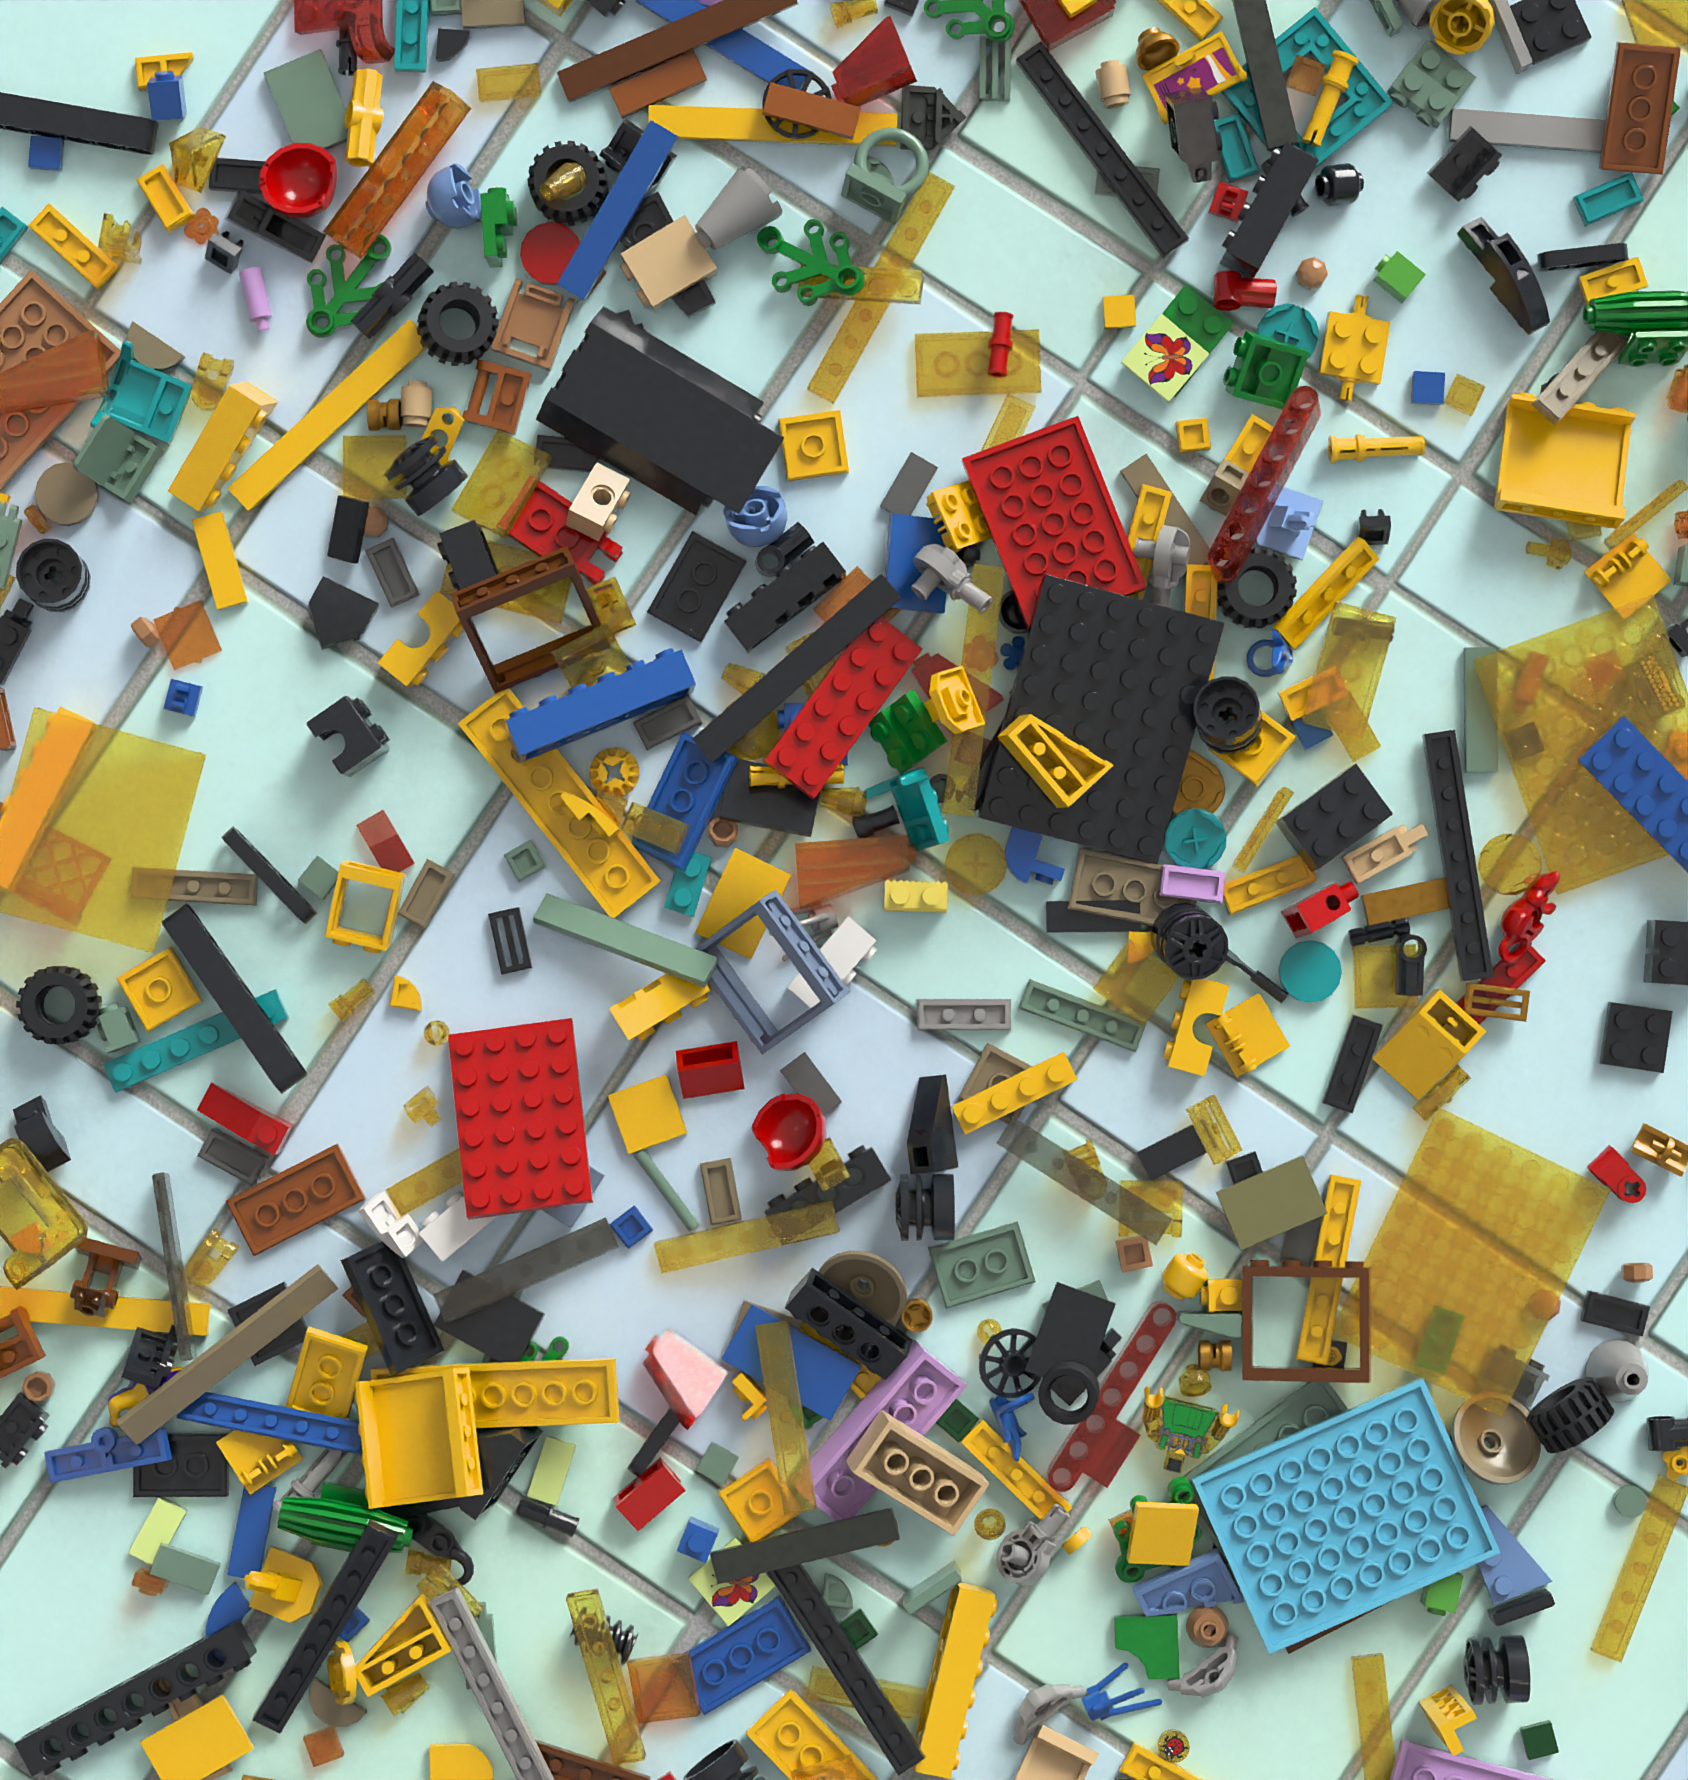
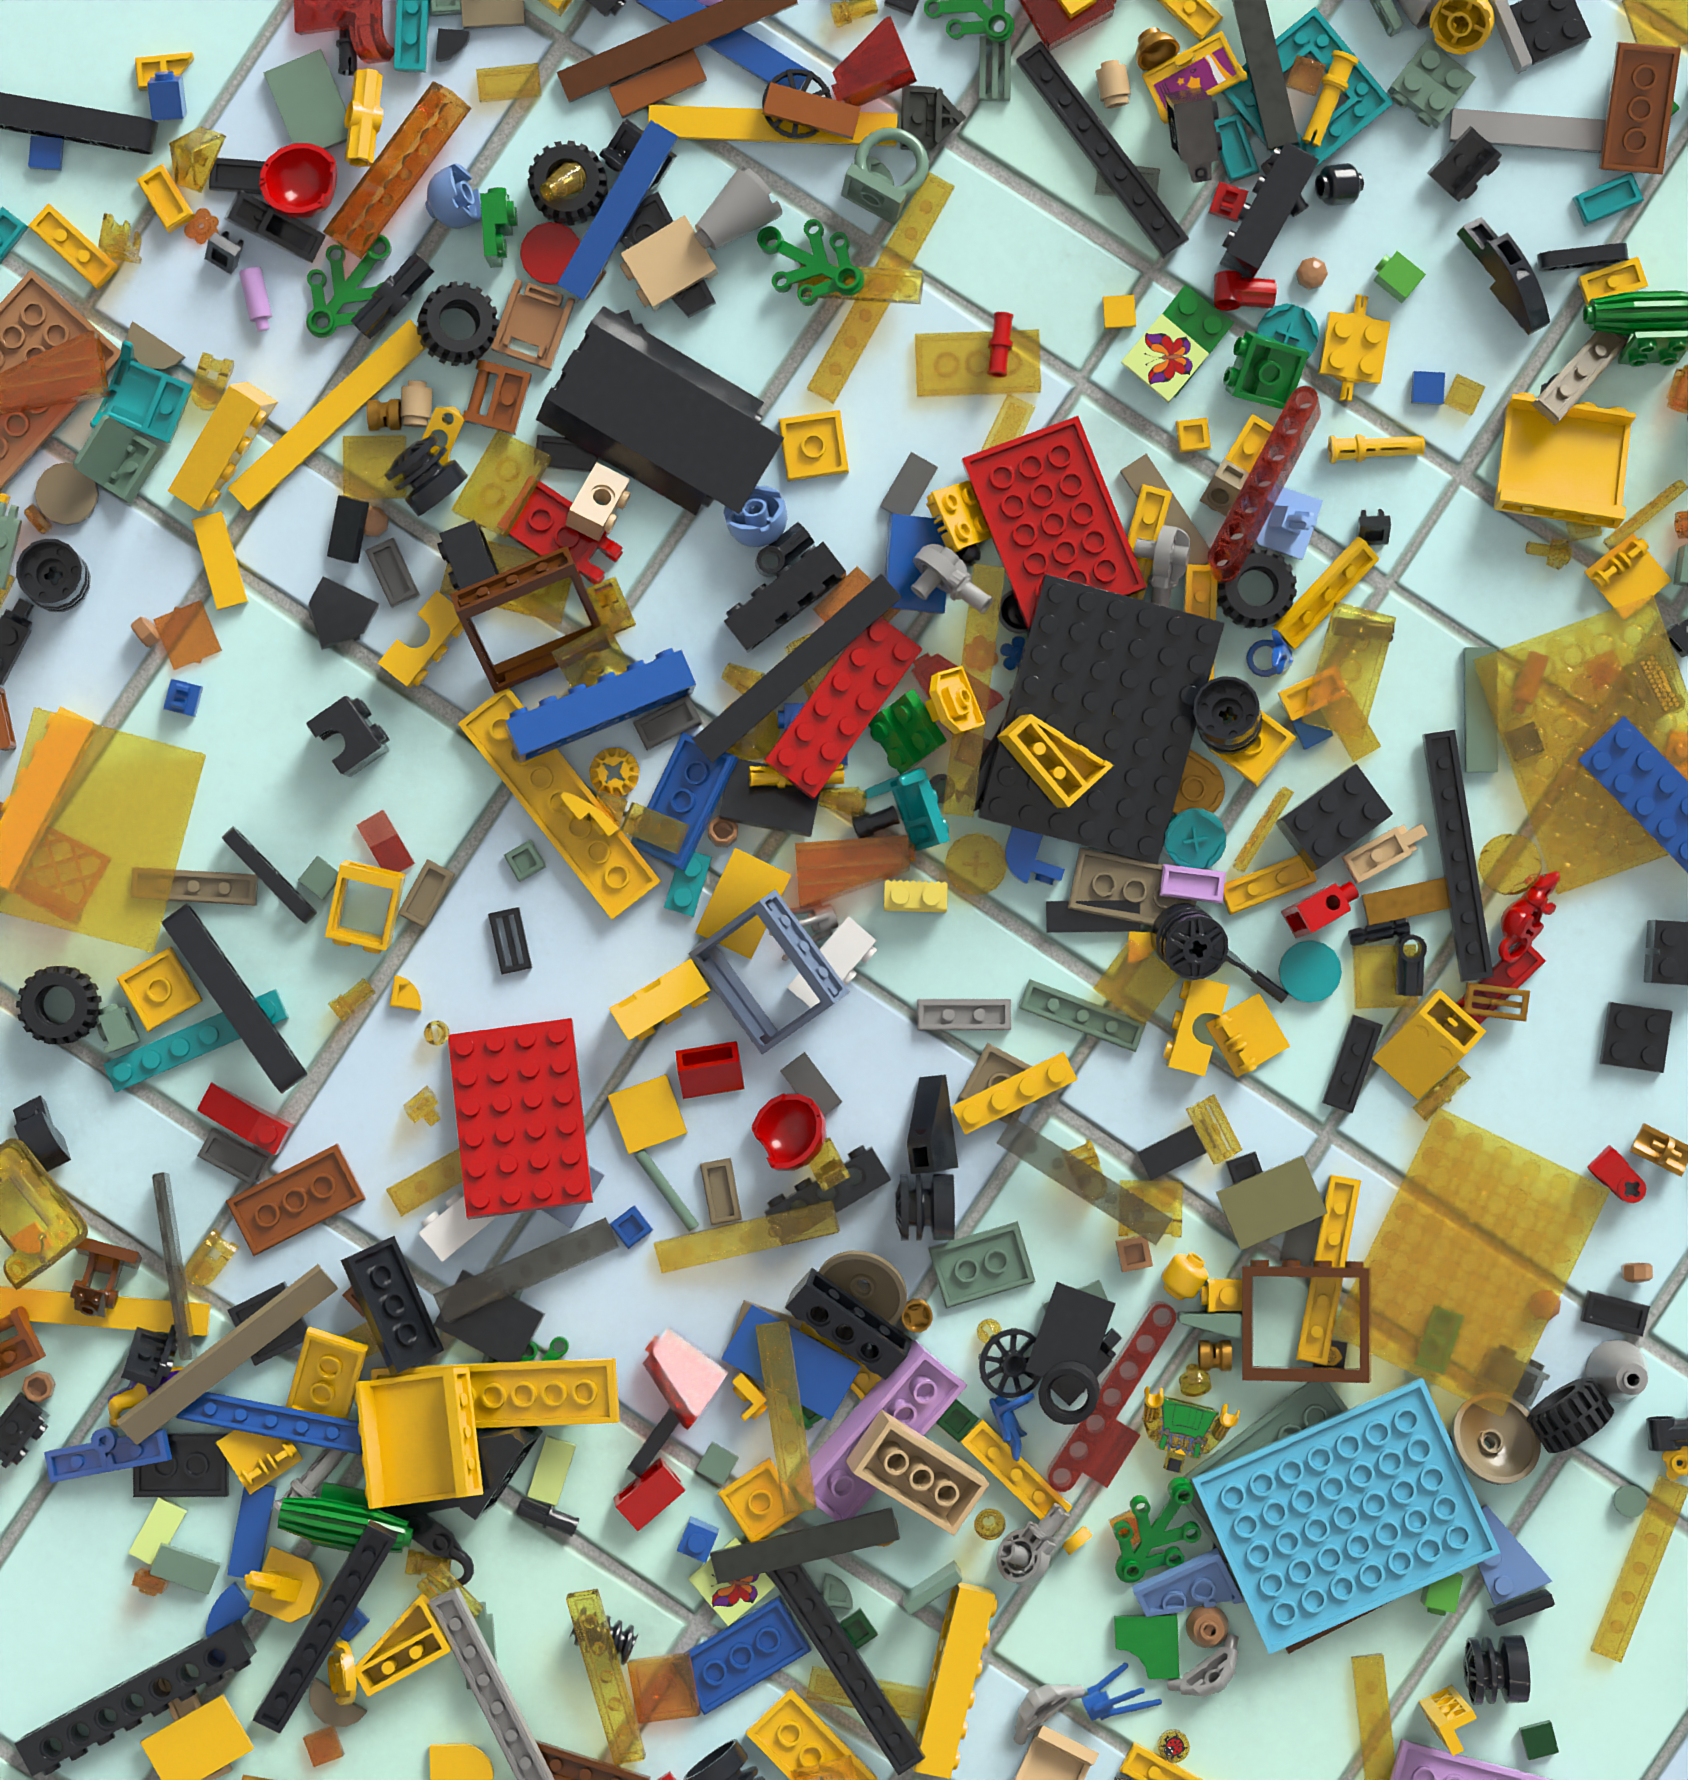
white slope [357,1191,424,1258] -> none
clear yellow cone [381,1673,430,1716] -> none
sand green tile [533,893,718,988] -> none
black tile [647,531,747,643] -> none
yellow tile [1126,1502,1199,1566] -> none

